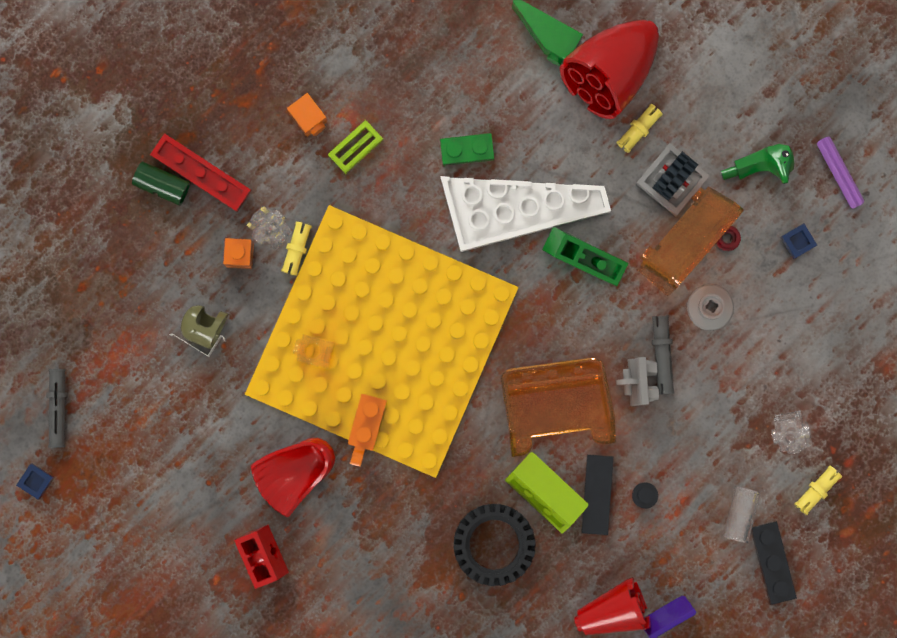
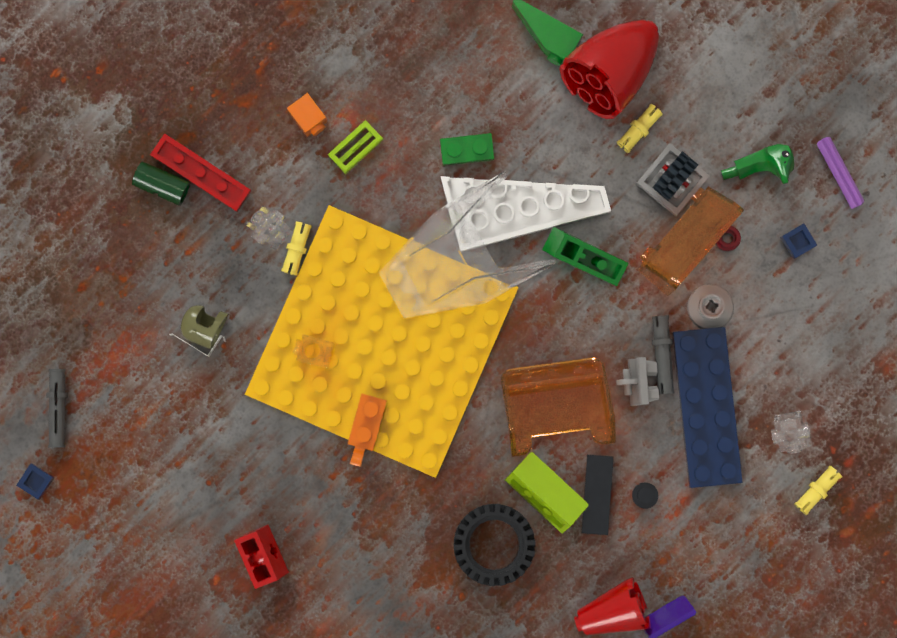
orange brick [223,238,254,269] -> none
red hair [251,438,336,517] -> none
clear pin [723,486,761,544] -> none
black plate [750,521,797,605] -> none
none -> clear windscreen [379,171,556,318]
none -> dark blue plate [672,327,743,488]

